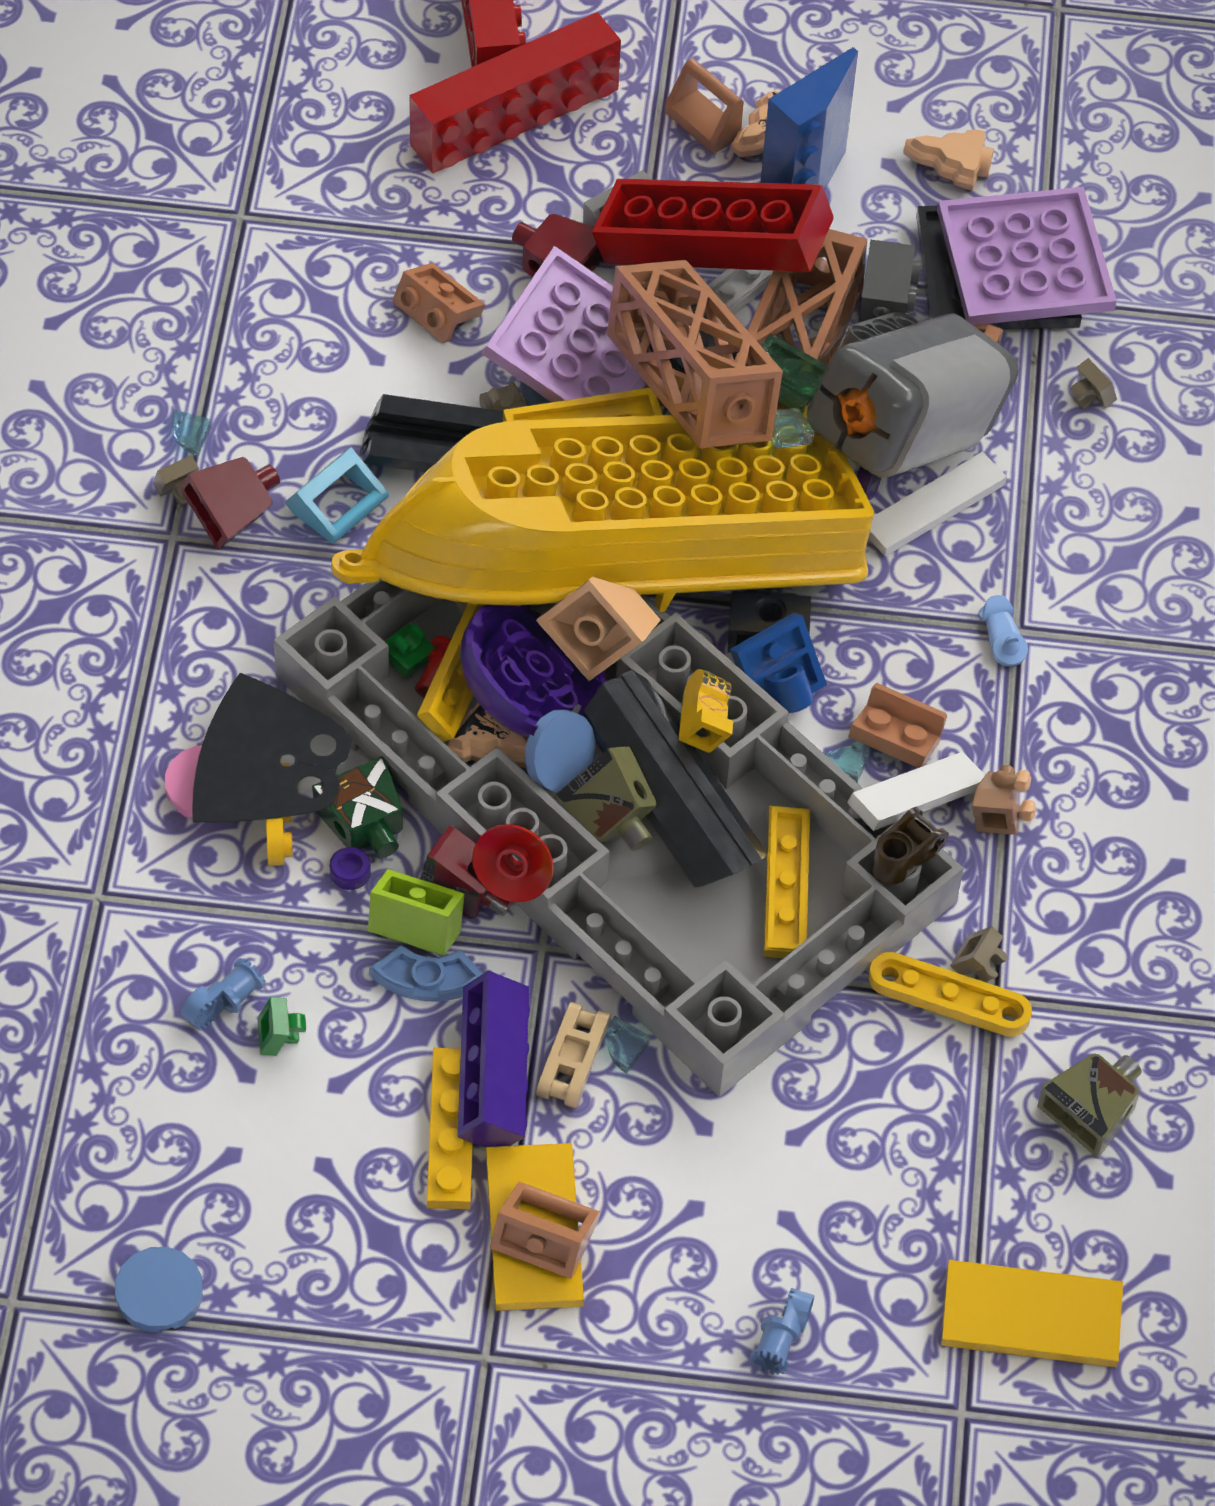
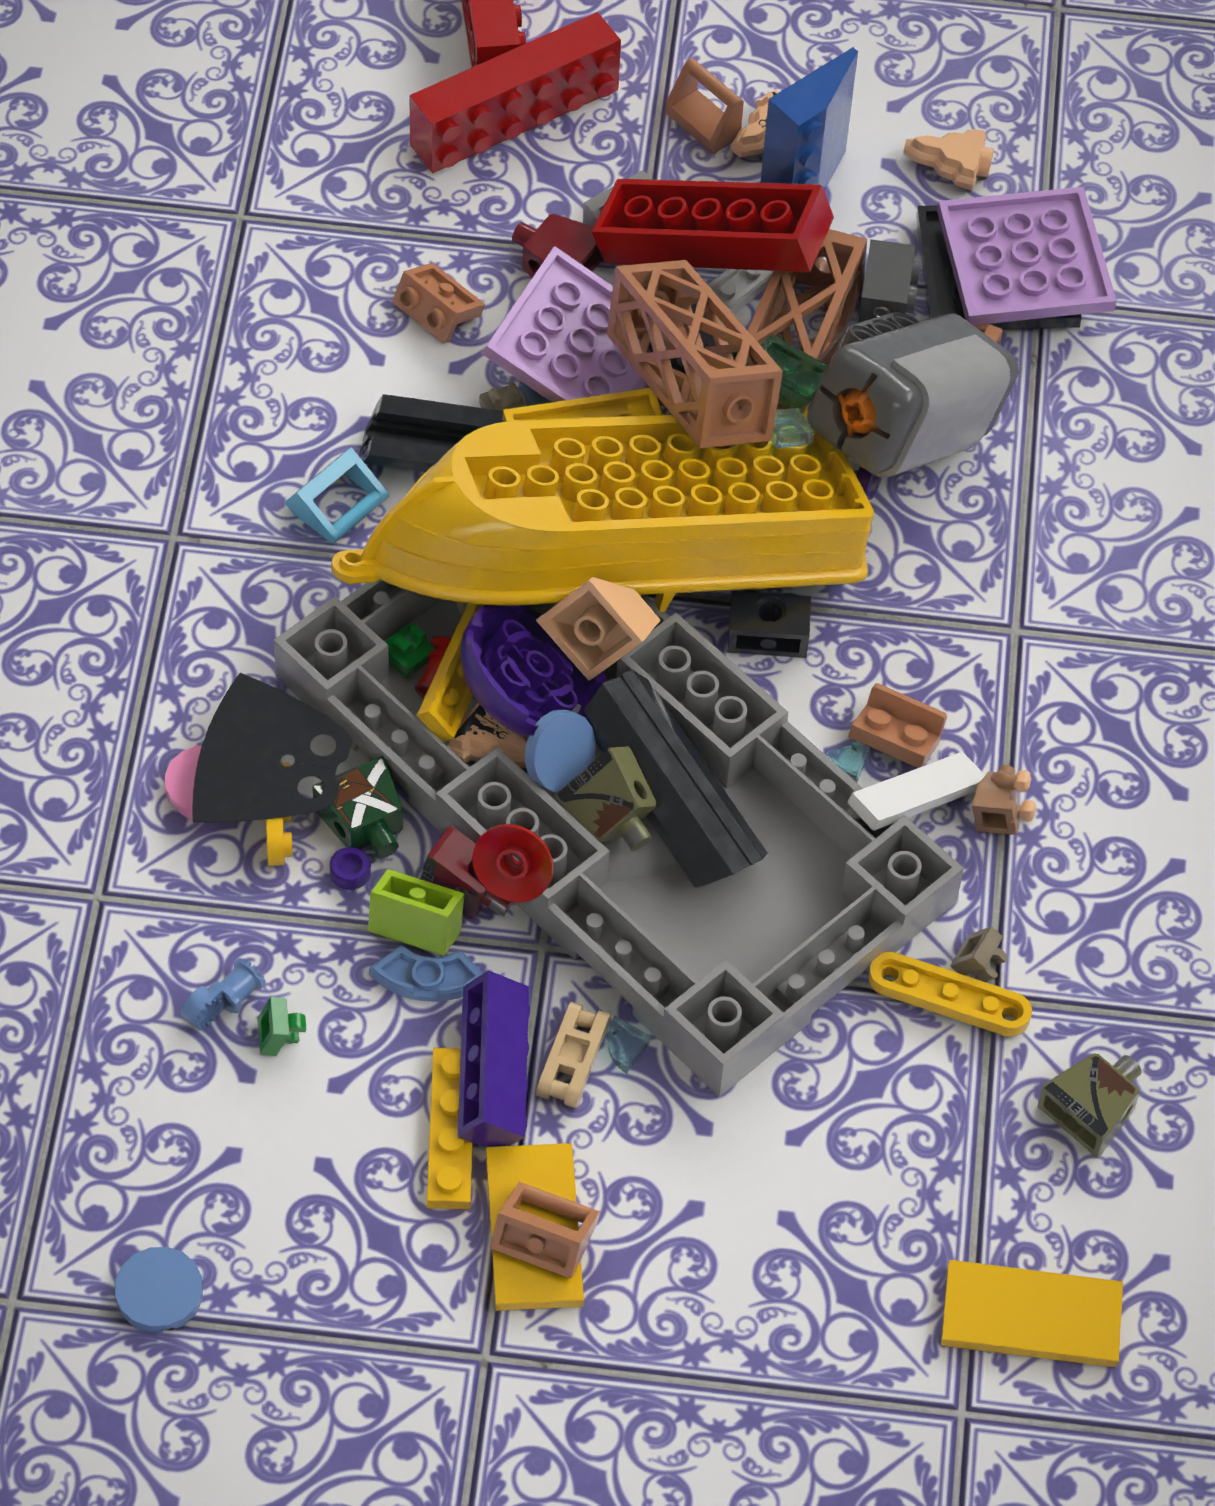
dark tan tile [153,455,199,506] -> none
clear light blue tile [172,410,211,456] -> none
dark red torso [179,457,280,550] -> none
yellow leg [679,669,733,753] -> none
blue plate [729,612,827,713] -> none
medium blue connector [749,1288,815,1375] -> none
yellow tile [763,806,810,958] -> none
white tile [868,452,1007,556] -> none
dark brown piece [871,806,949,885] -> none
light blue piece [978,595,1028,667] -> none
dark tan tile [1070,358,1117,410] -> none

